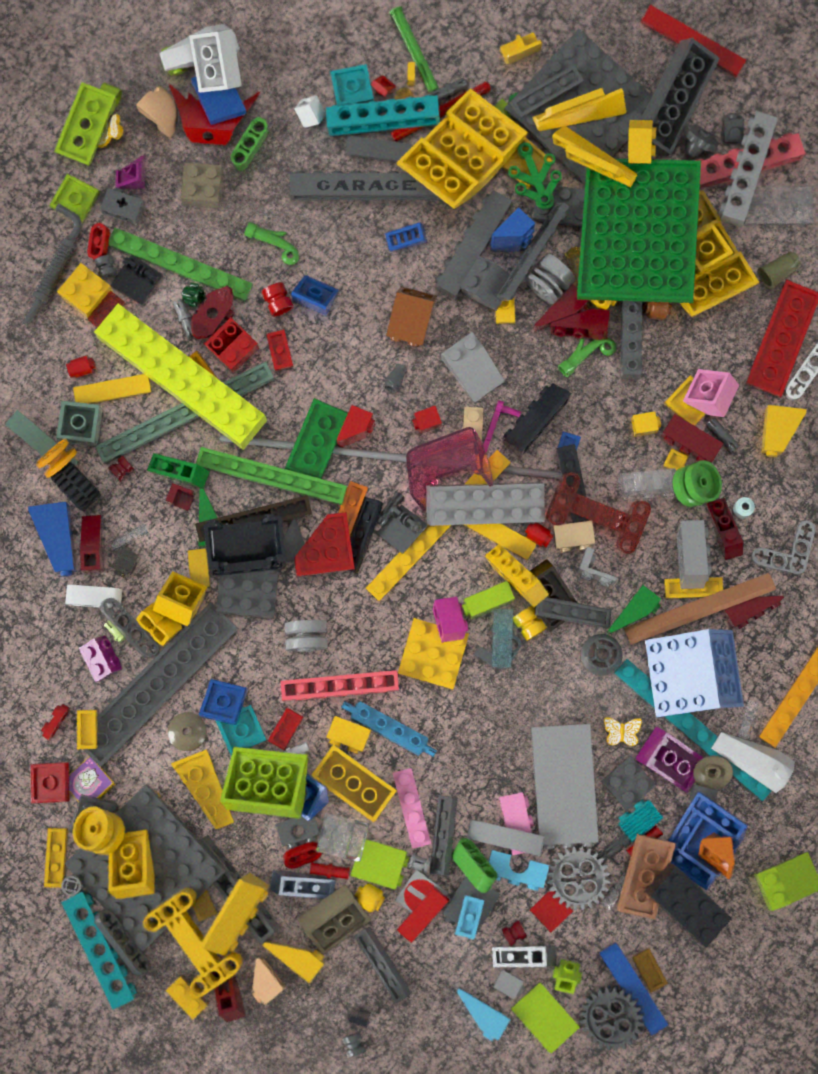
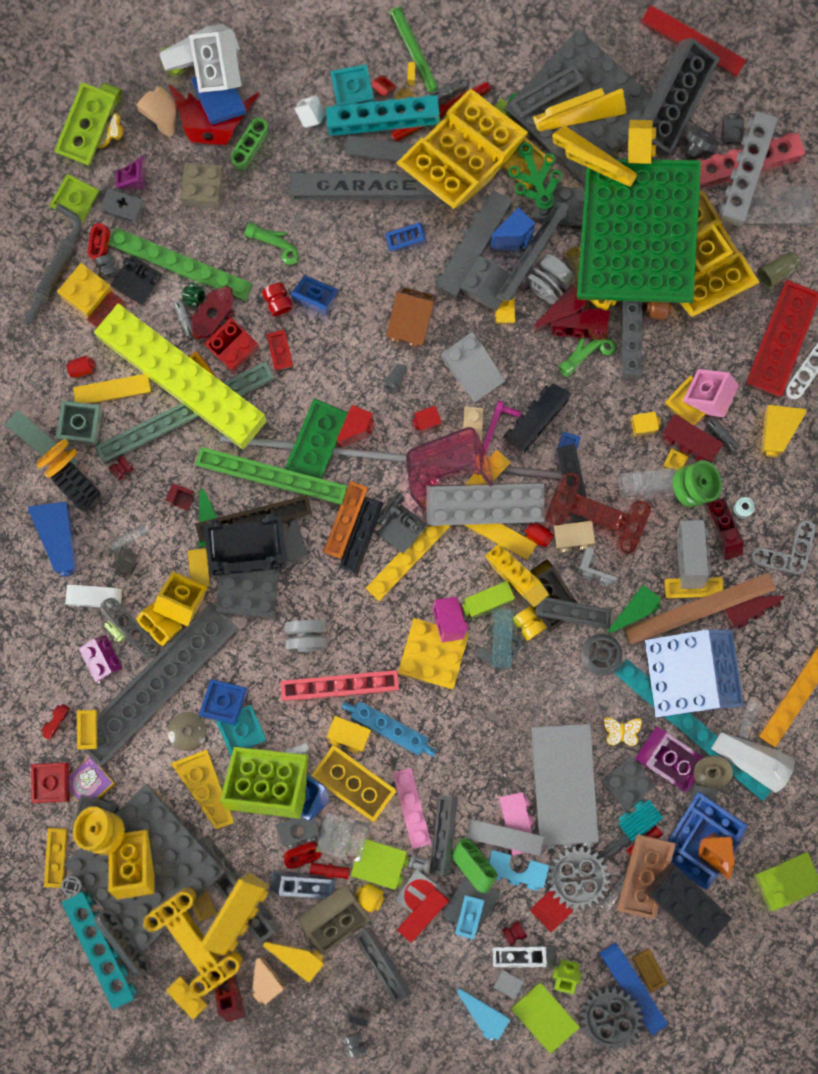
dark red slope [80,515,104,573] -> none
green slope [147,453,210,489] -> none
red plate [267,707,304,751] -> none
red plate [294,512,355,577] -> none
yellow panel [500,32,542,65] -> none

